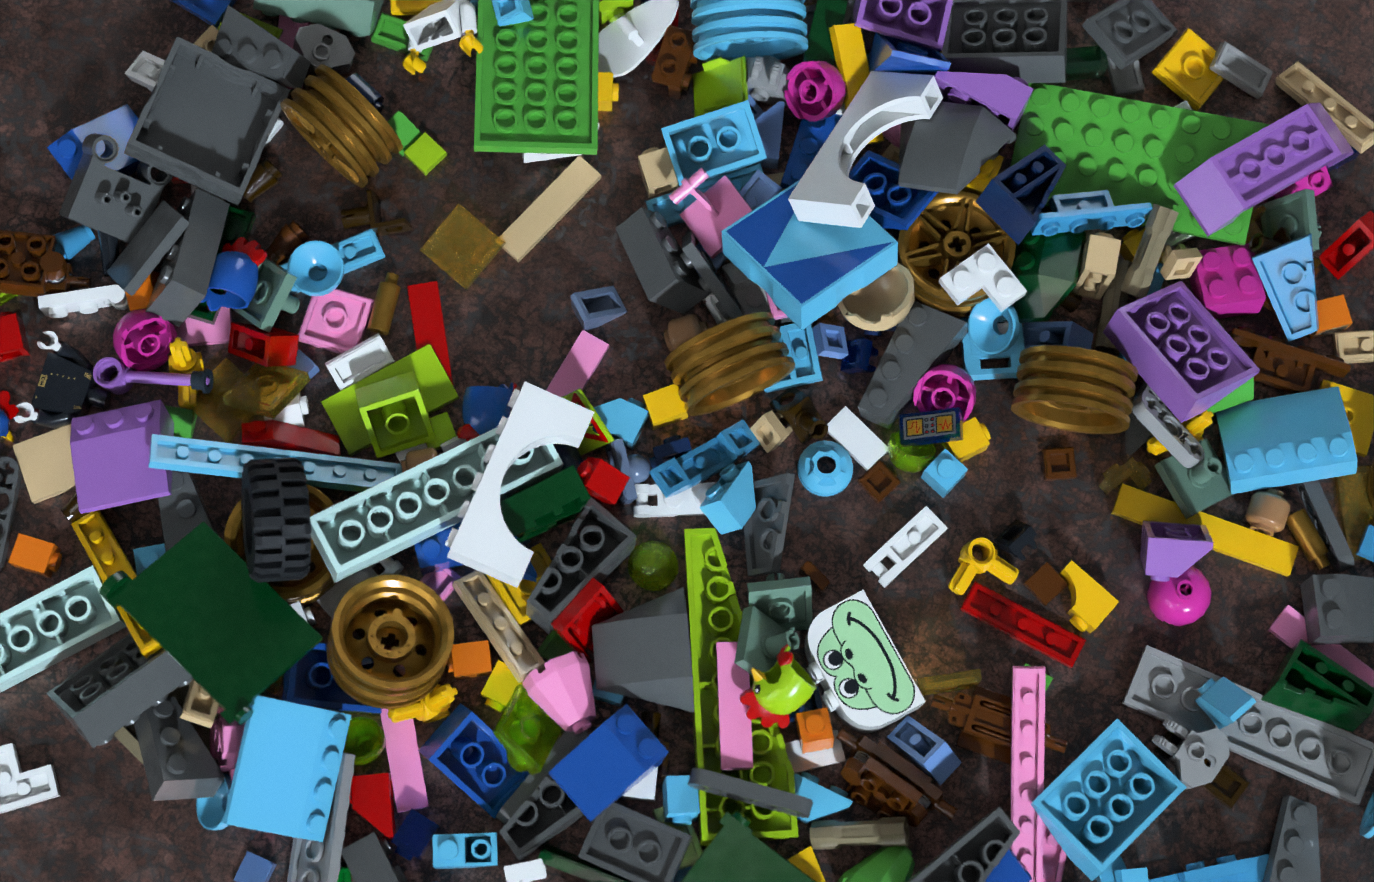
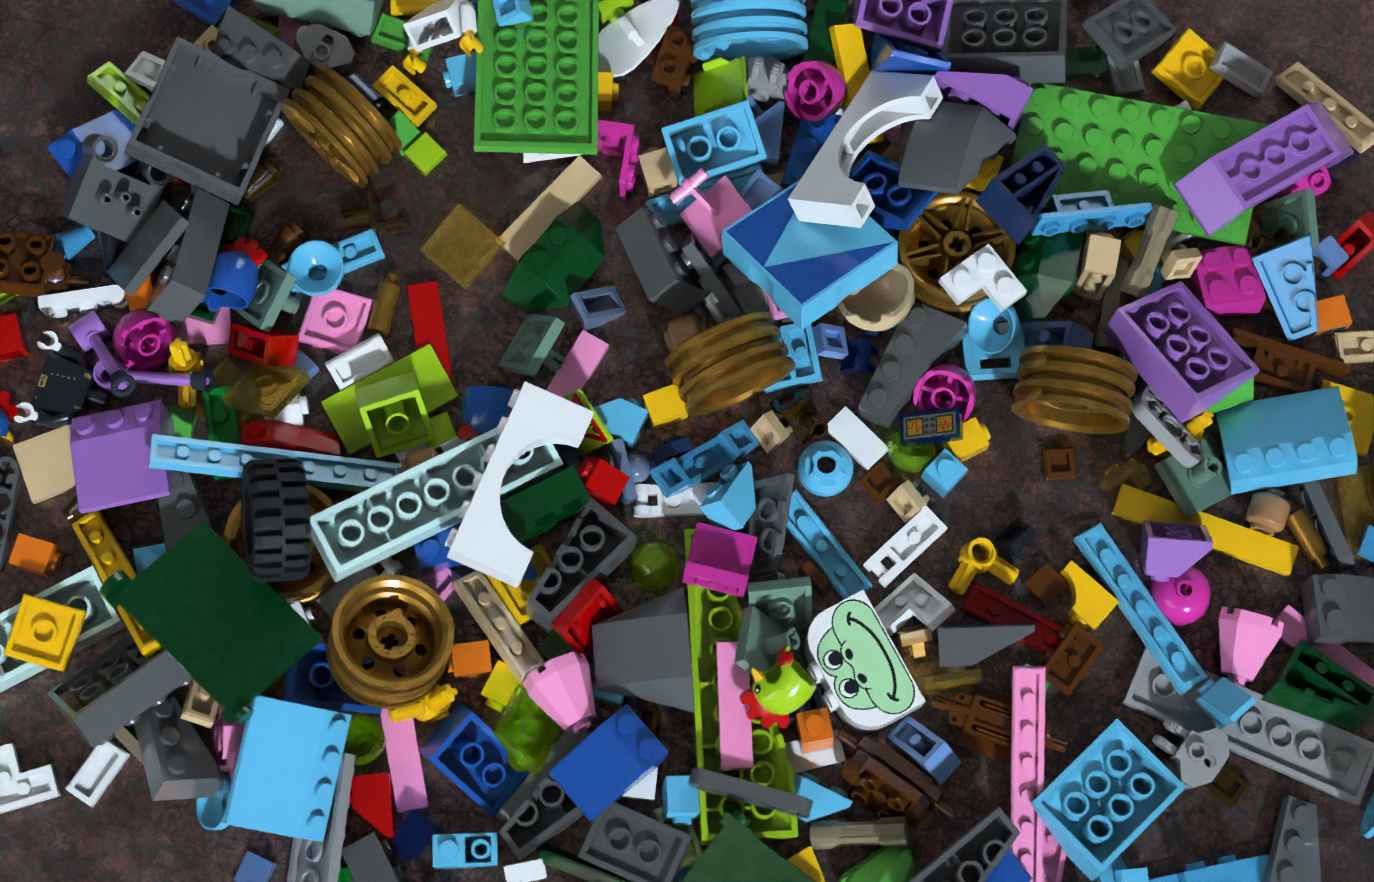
none -> yellow plate [3,593,87,673]
none -> white tile [65,741,130,807]
none -> medium lavender piece [68,310,136,397]
none -> lime tile [87,61,150,125]
none -> green tile [202,385,242,481]
none -> yellow plate [372,65,437,128]
none -> medium azure brick [442,51,477,97]
none -> sand green tile [498,314,565,376]
none -> dark green wedge [501,202,605,314]
none -> dark pink bracket [598,120,640,200]
none -> dark pink bracket [682,523,757,597]
none -> medium azure tile [786,489,873,600]
none -> white plate [874,573,956,636]
none -> tan tile [886,480,930,523]
none -> tan tile [895,623,933,659]
none -> dark grey slope [937,623,1035,673]
none -> reddish brown bracket [1037,621,1106,697]
none -> medium azure tile [1073,522,1207,695]
none -> bright pink cone [1218,606,1285,686]
none -> medium blue slope [1313,236,1349,281]

